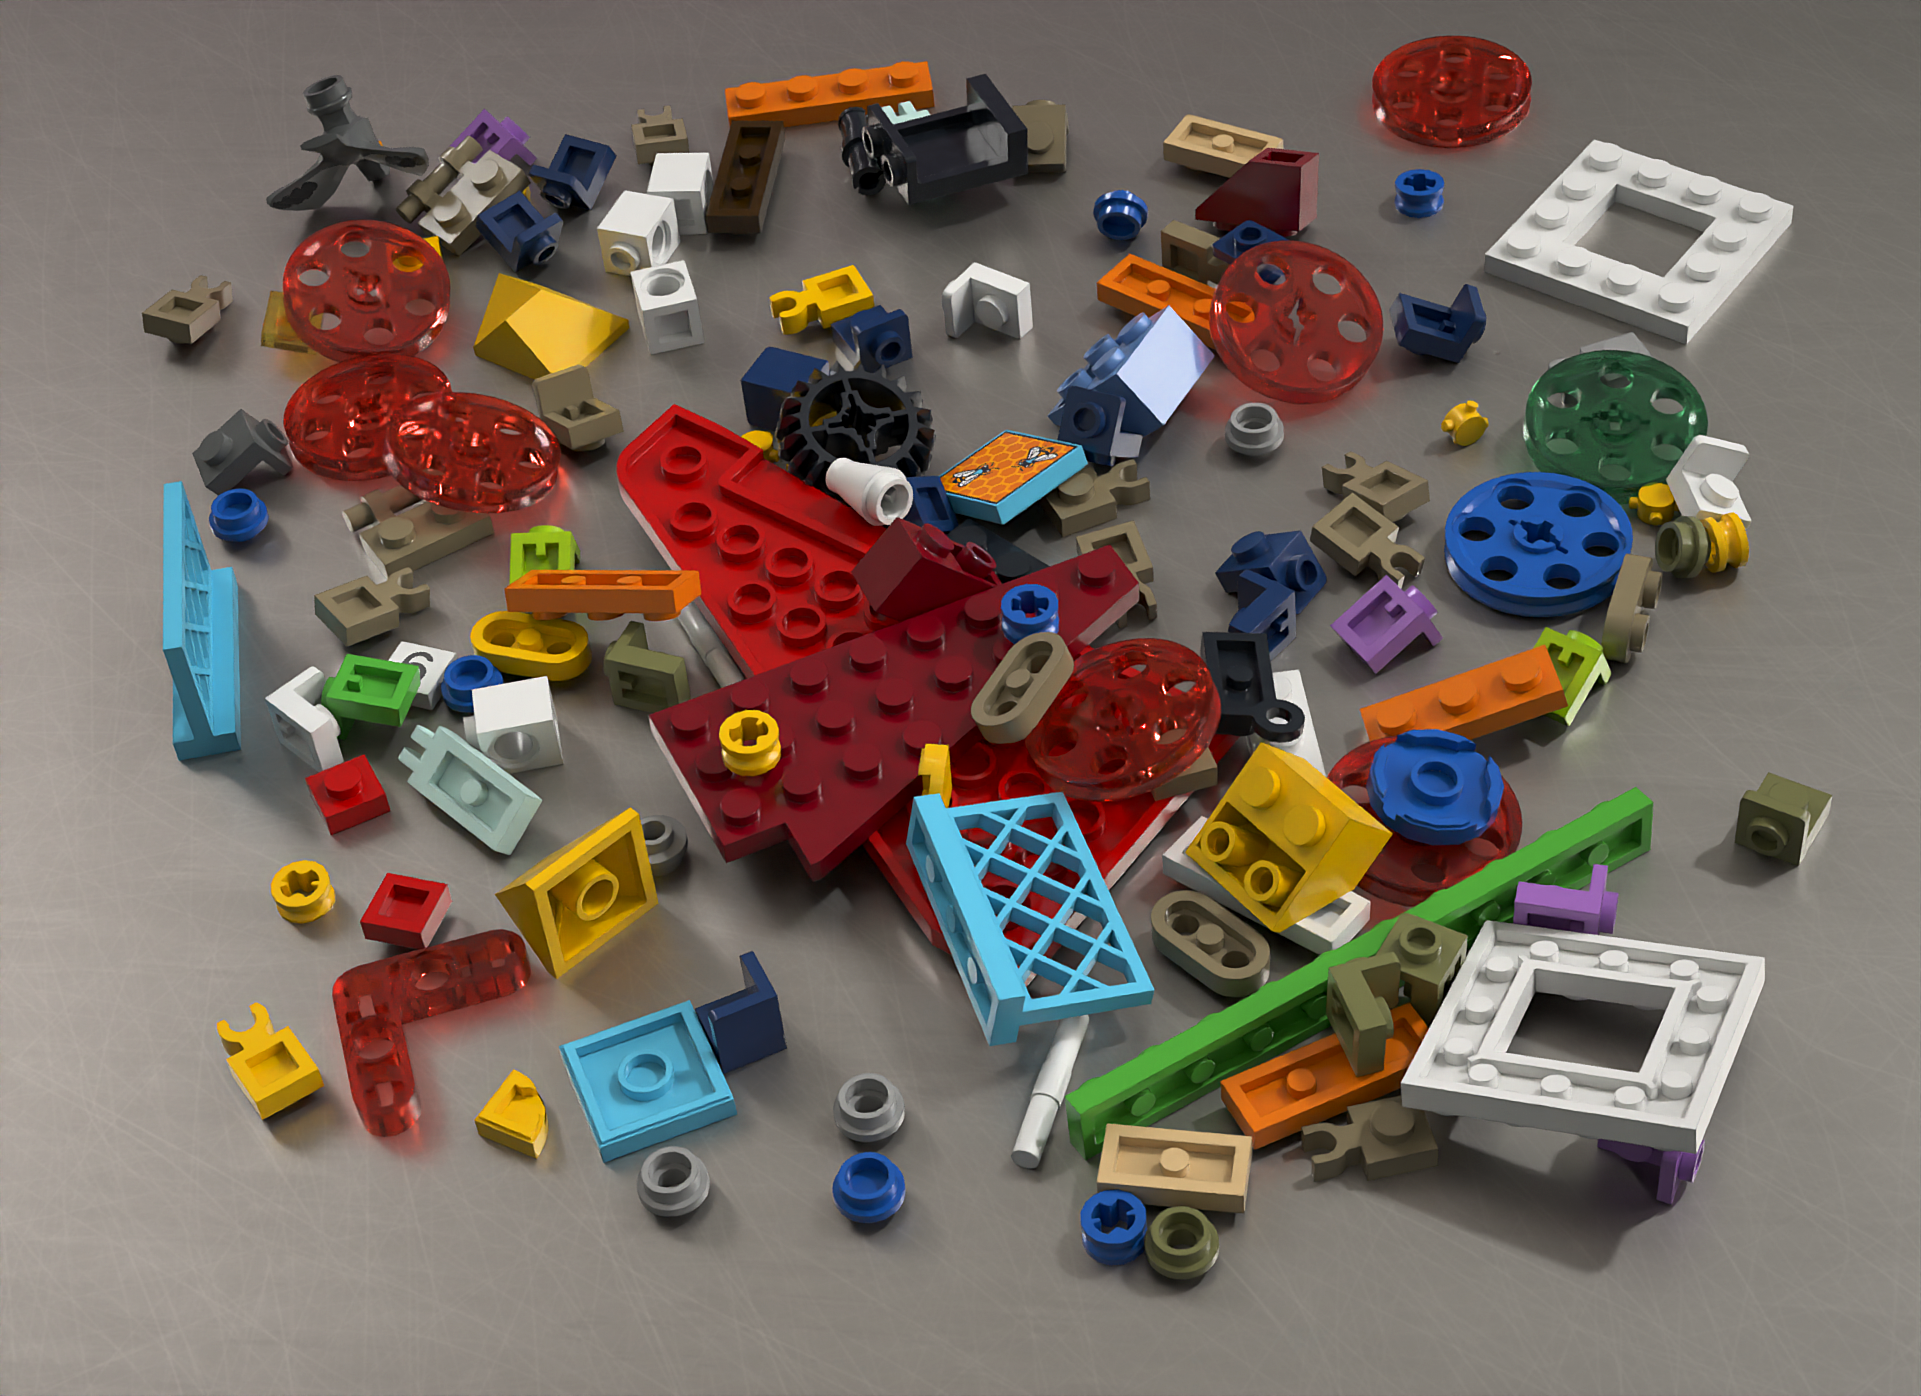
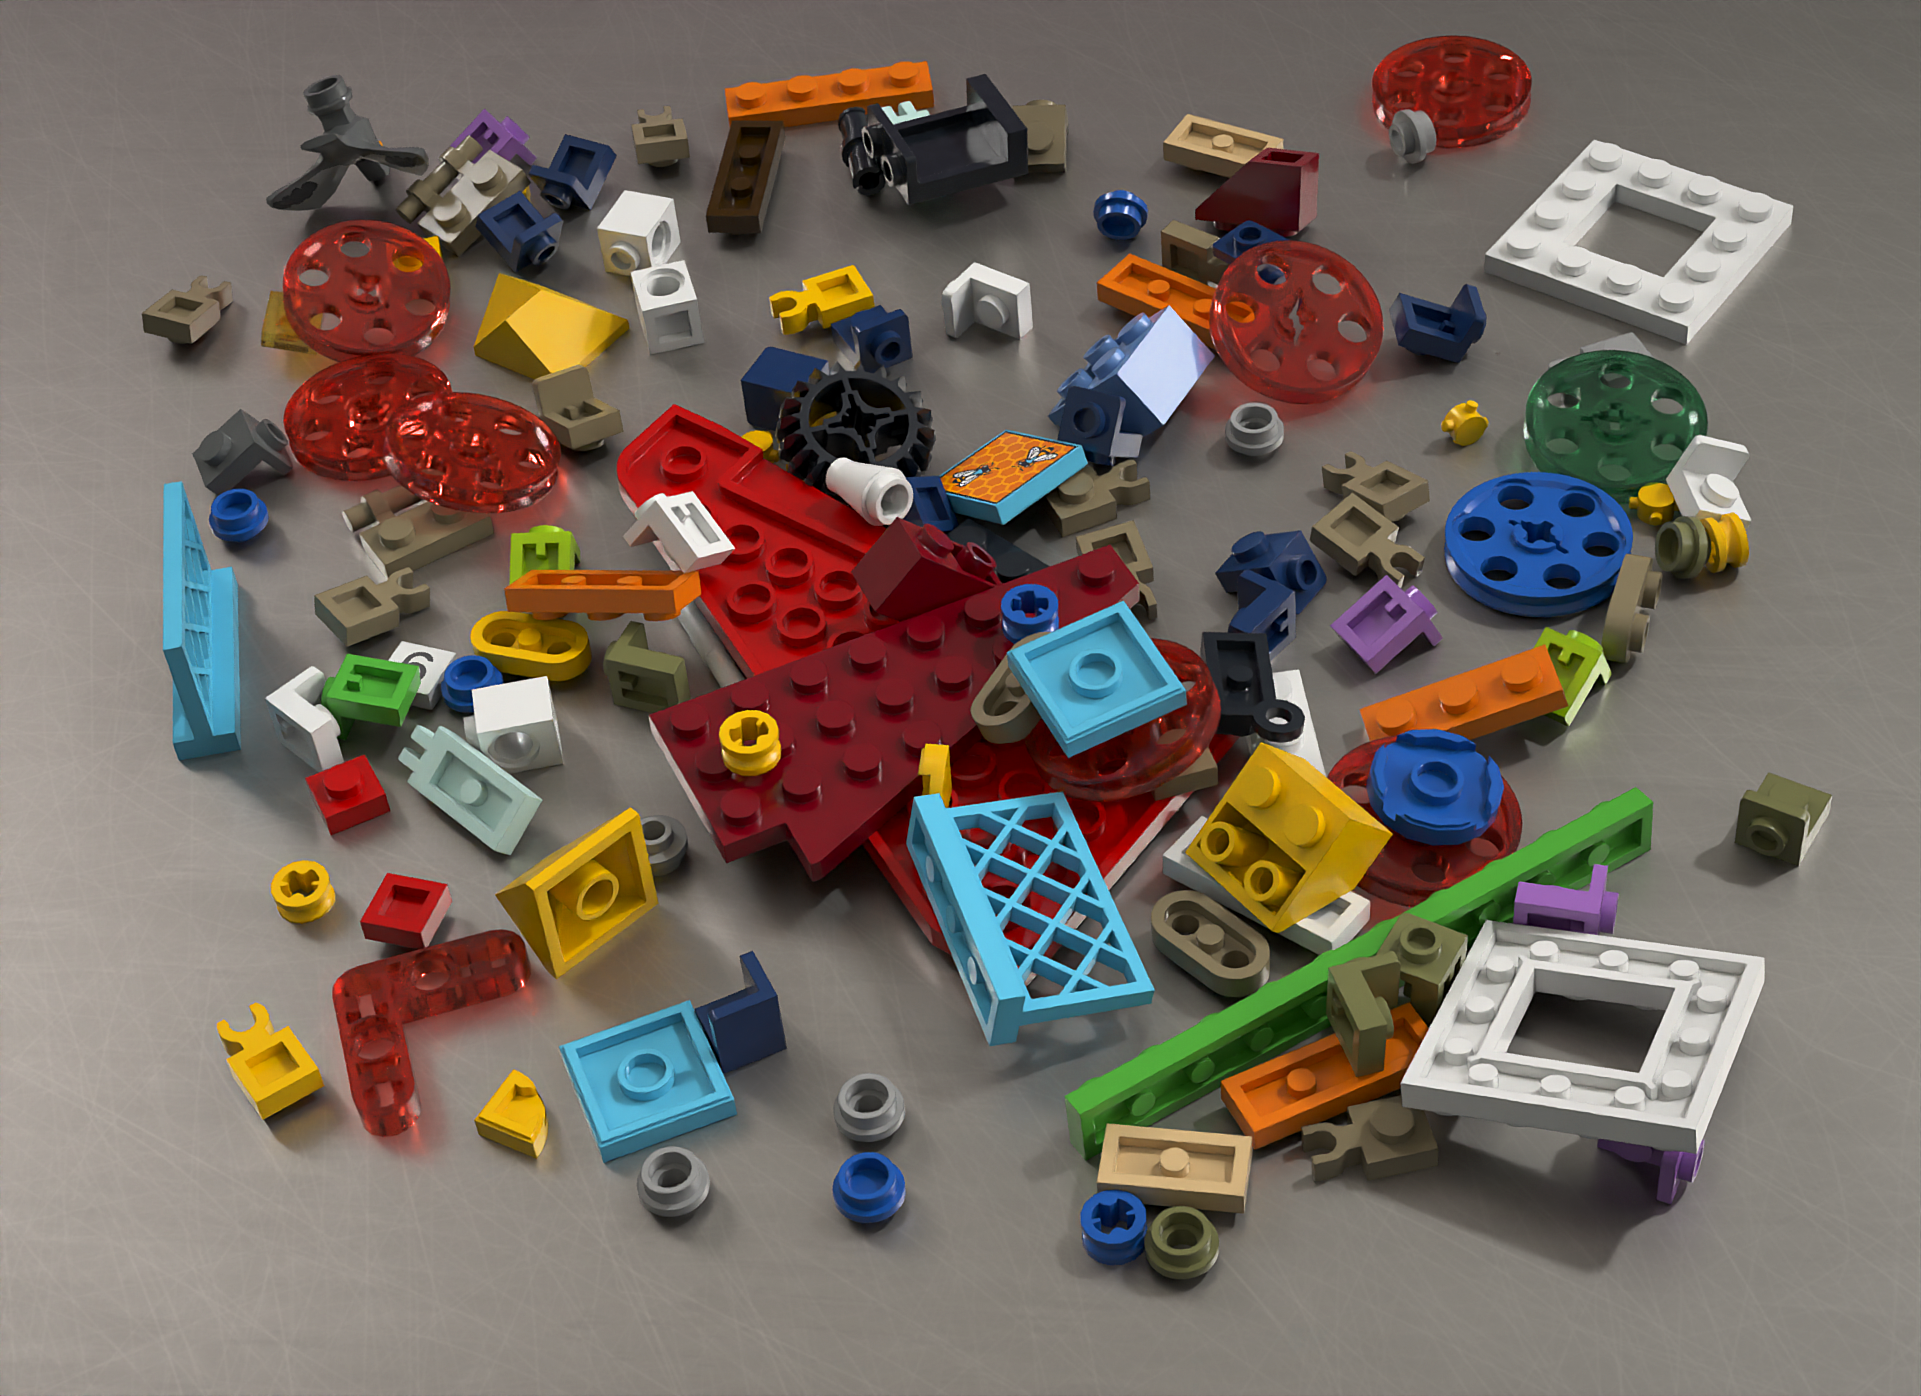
white brick [647,153,714,235] -> none
white piece [1011,1015,1089,1169] -> none
blue bush [1394,169,1444,218] -> none
none -> white bracket [623,491,735,573]
none -> medium azure tile [1006,601,1187,758]
none -> light grey plate [1389,109,1436,164]

